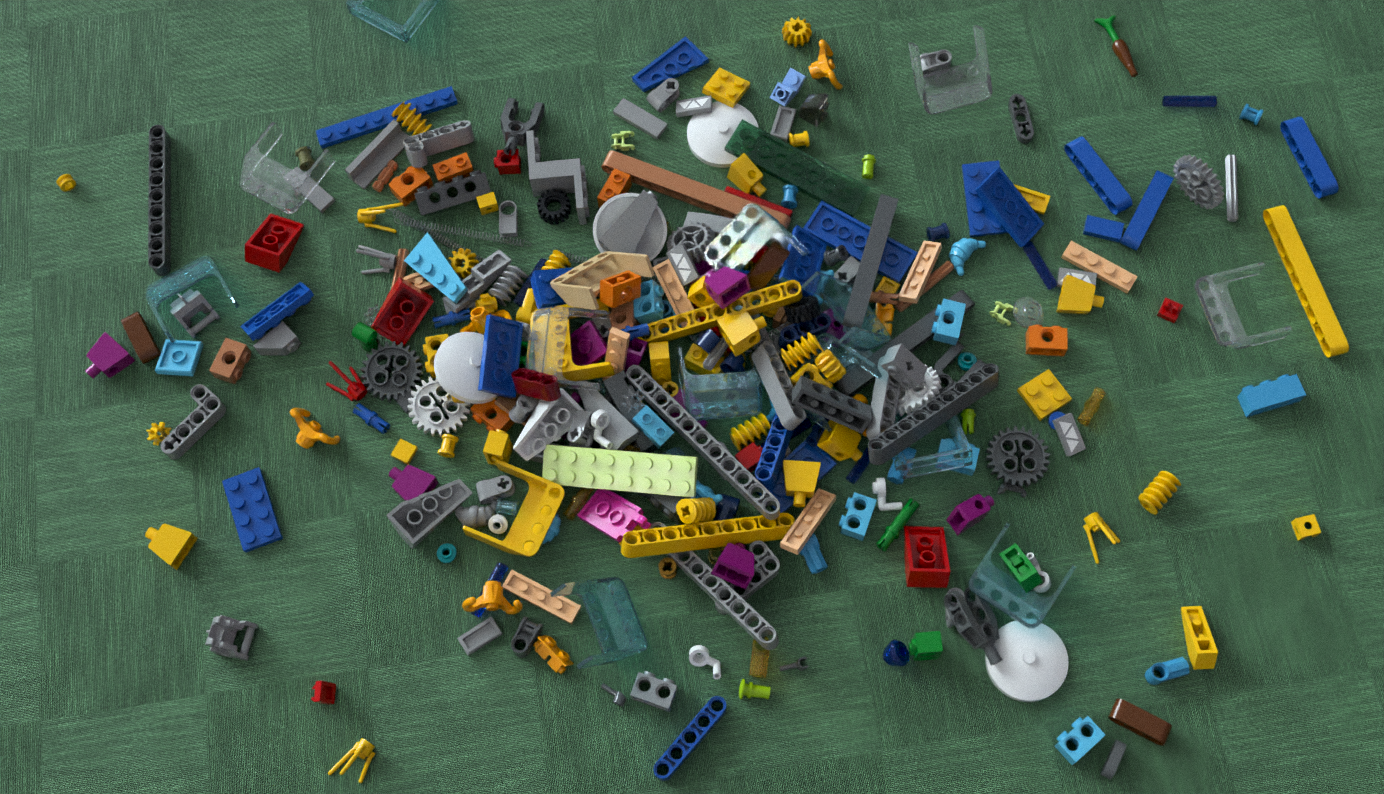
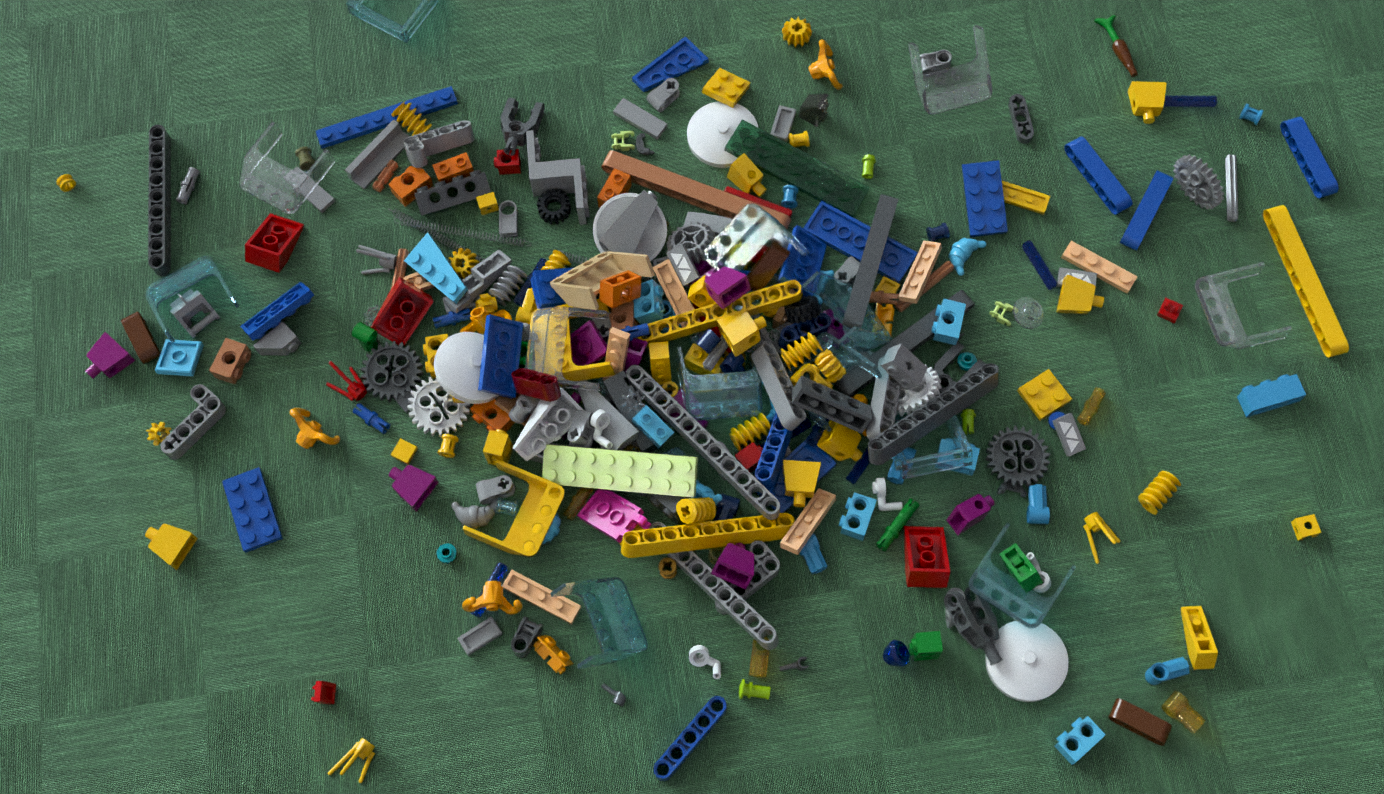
light grey piece [205,615,258,661] -> none
yellow plant [357,203,404,233] -> none
light grey wedge [386,479,473,549] -> none
white plate [488,514,508,534] -> none
light grey brick [630,671,678,712] -> none
light grey tile [676,95,712,117] -> none
light blue slope [770,68,807,106] -> none
dark grey bush [824,245,849,267] -> none
blue plate [975,167,1044,247] -> none
orange brick [1026,324,1068,357] -> none
blue tile [1083,215,1124,243] -> none
dark grey beam [1100,739,1127,780] -> none
none -> light grey pin [176,167,200,204]
none -> dark grey piece [636,133,655,155]
none -> dark azure piece [1027,484,1050,524]
none -> yellow torso [1128,81,1167,124]
none -> clear yellow piece [1161,691,1206,734]

